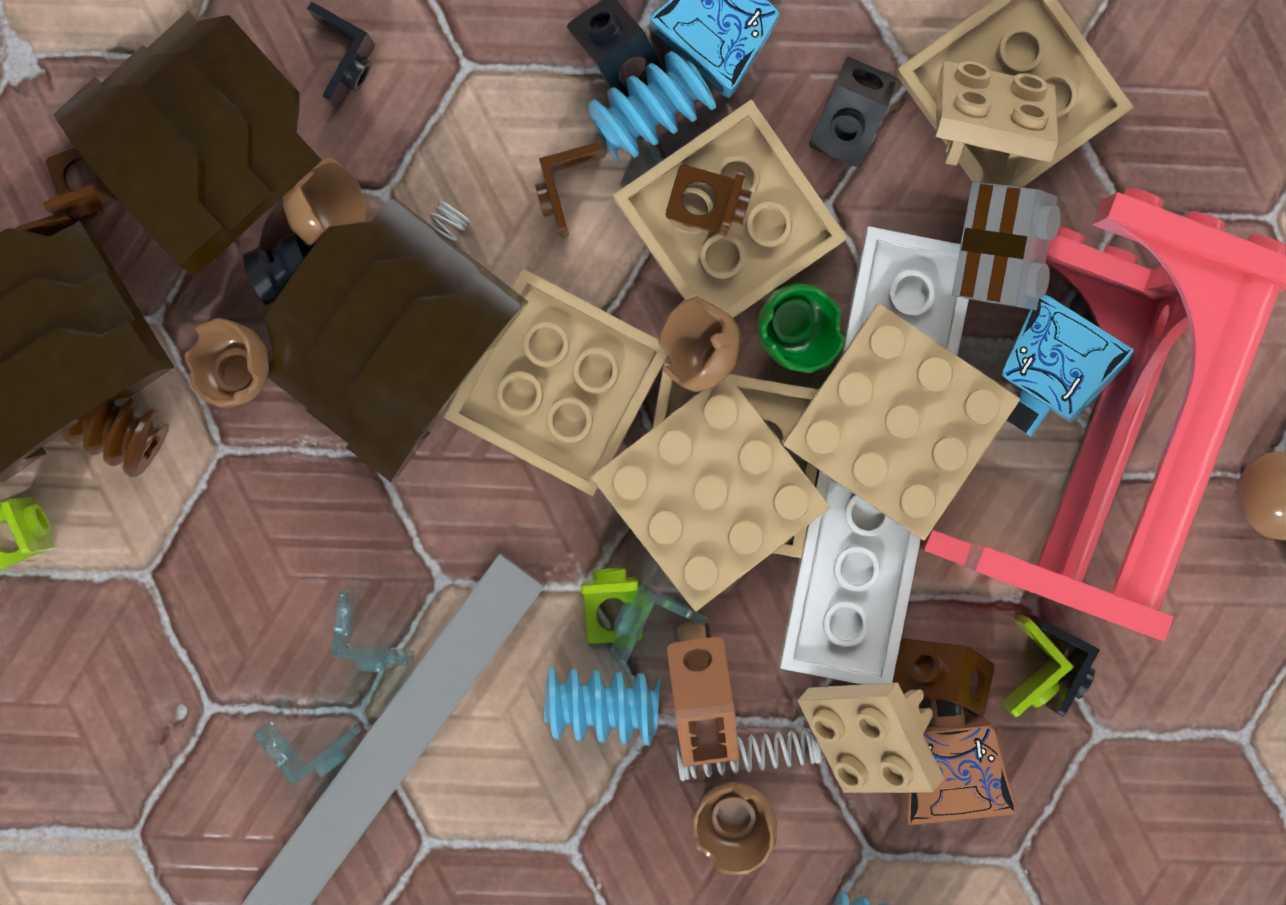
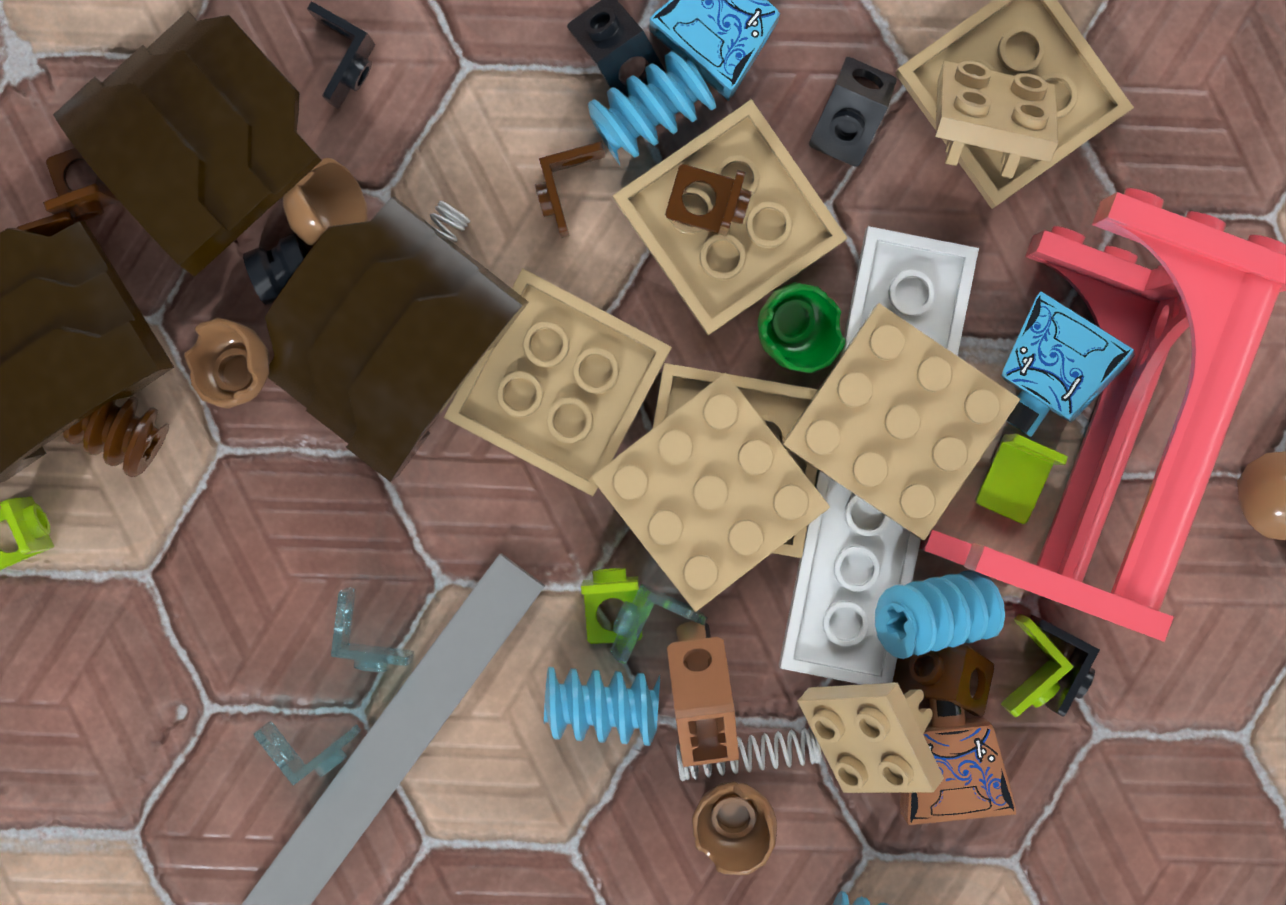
medium nougat hair [658,296,740,392] -> none
light grey brick [951,181,1060,310] -> none
none -> medium azure piece [875,570,1005,659]
none -> lime bracket [975,434,1068,524]

